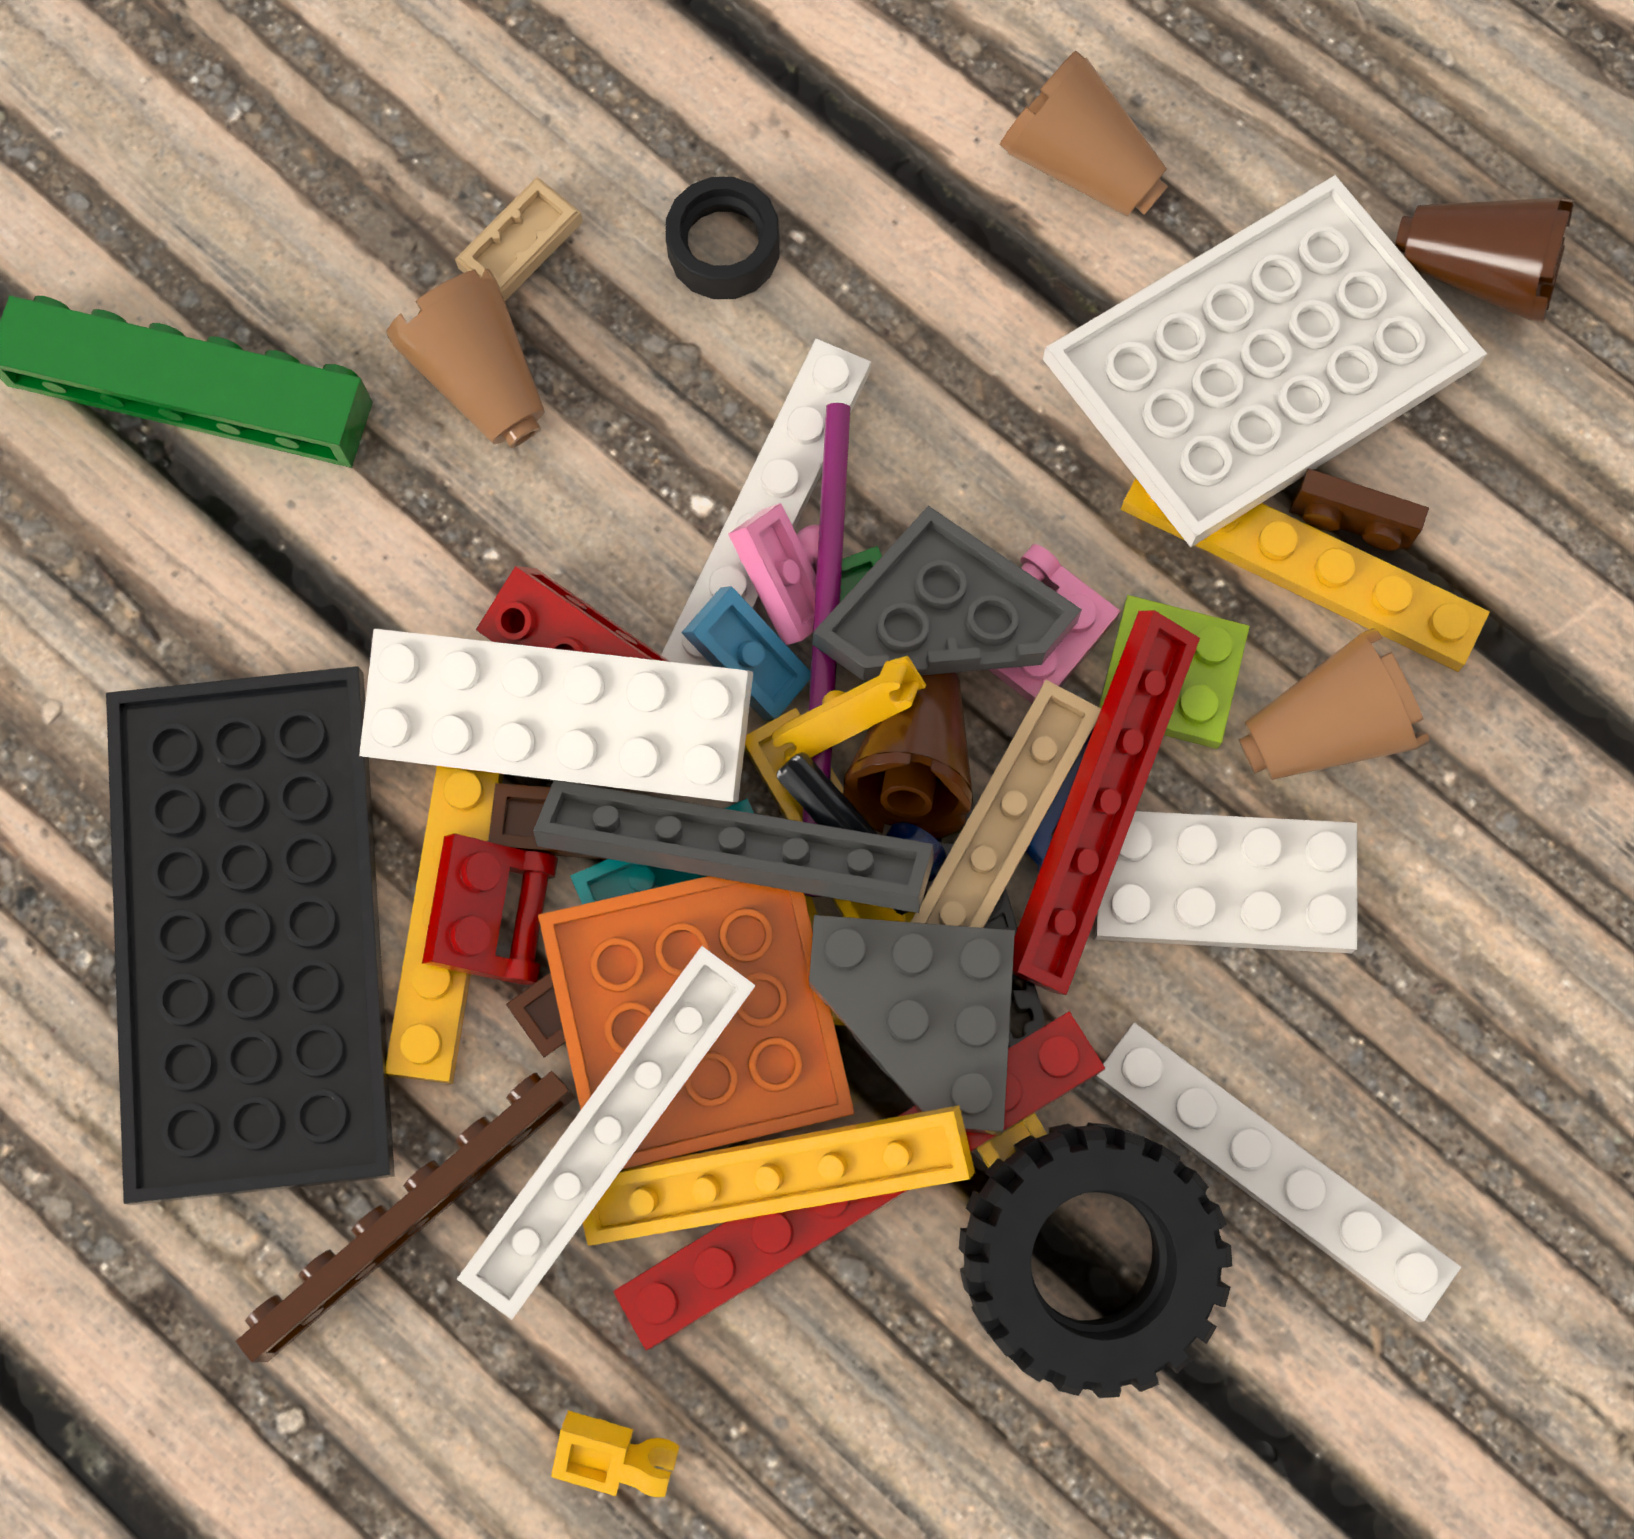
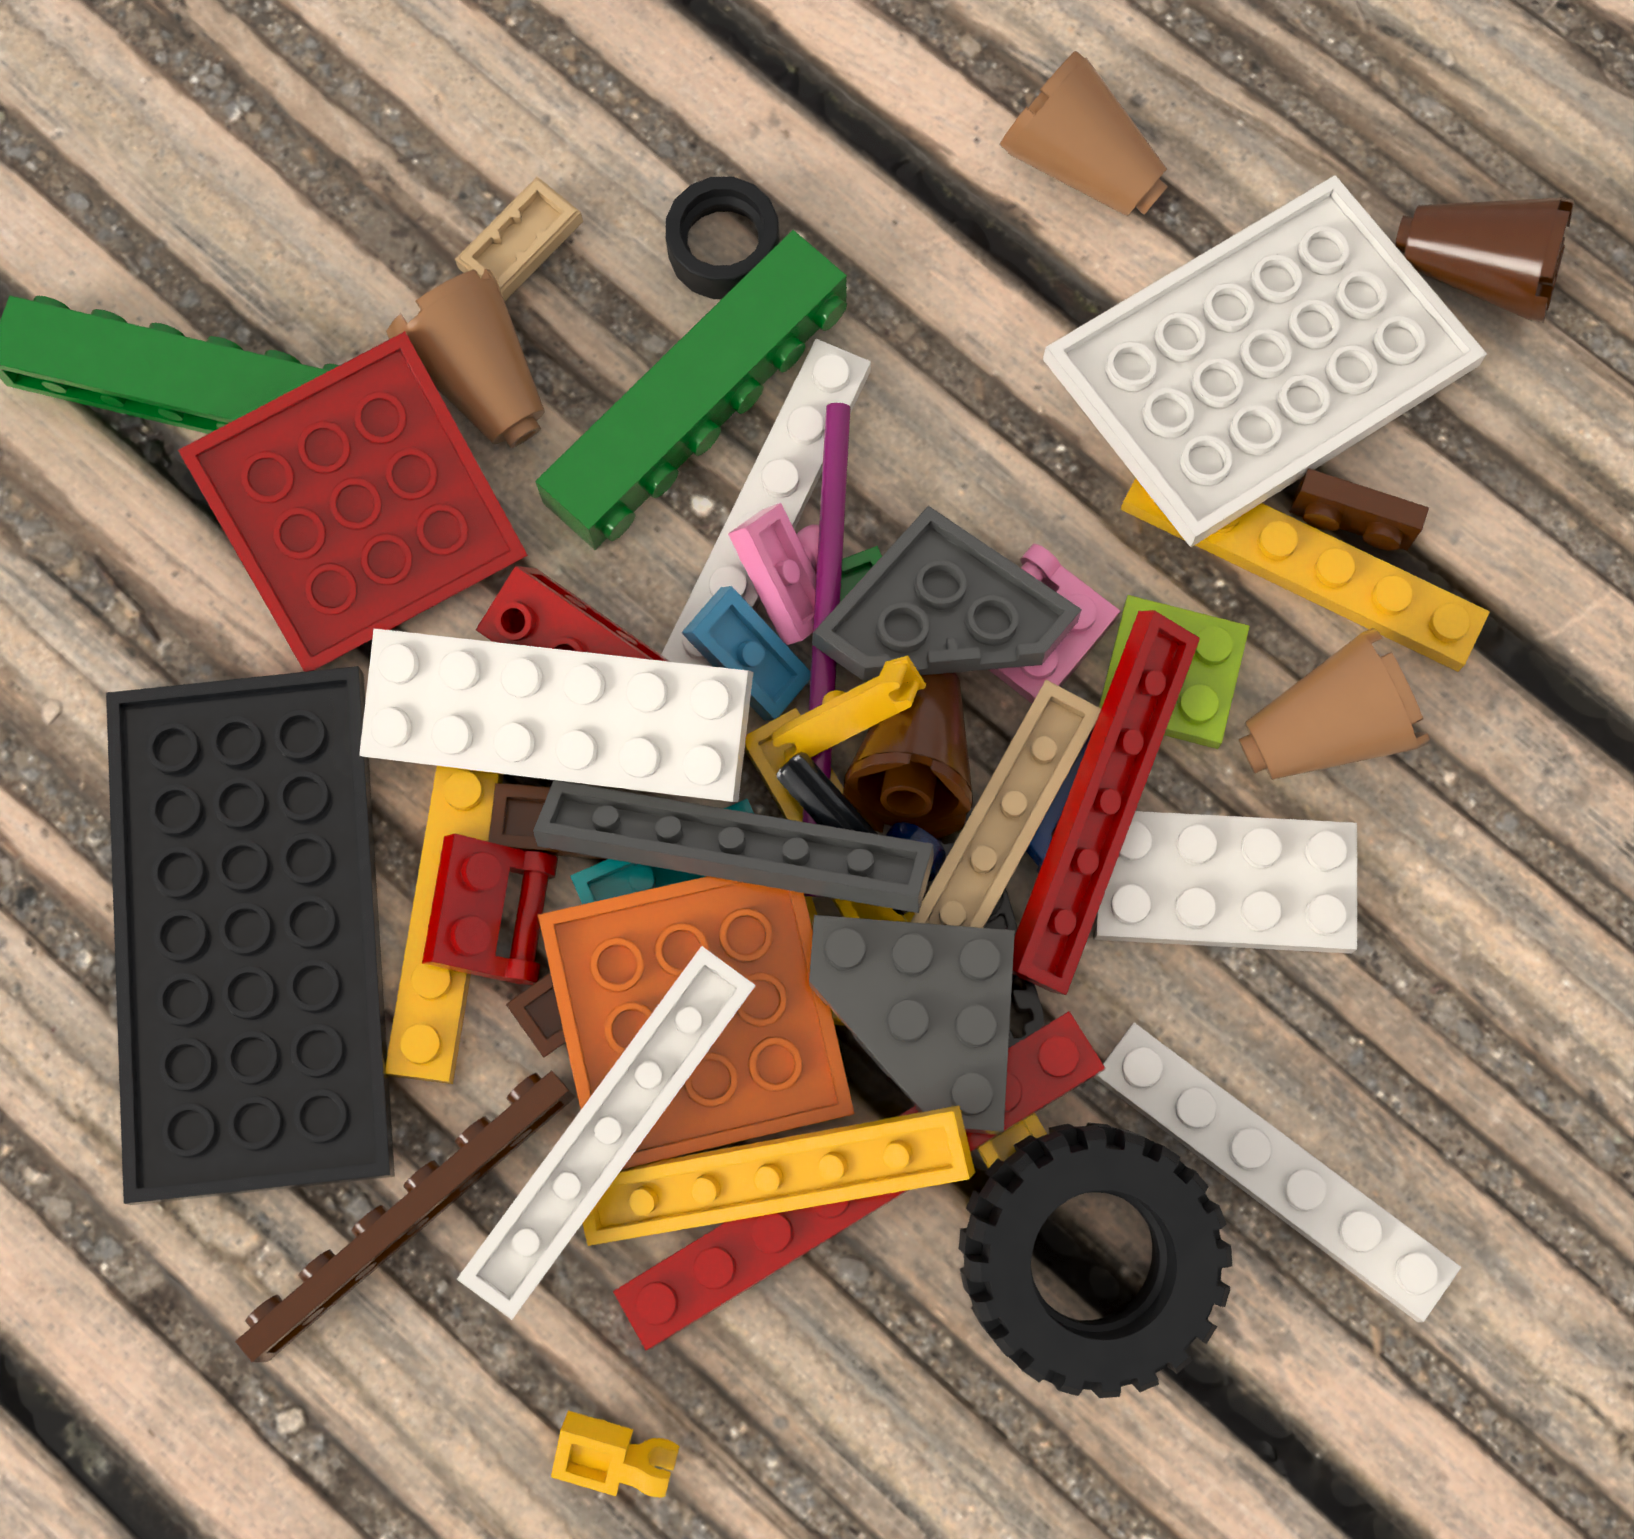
none -> red plate [178,331,528,672]
none -> green brick [535,230,847,550]

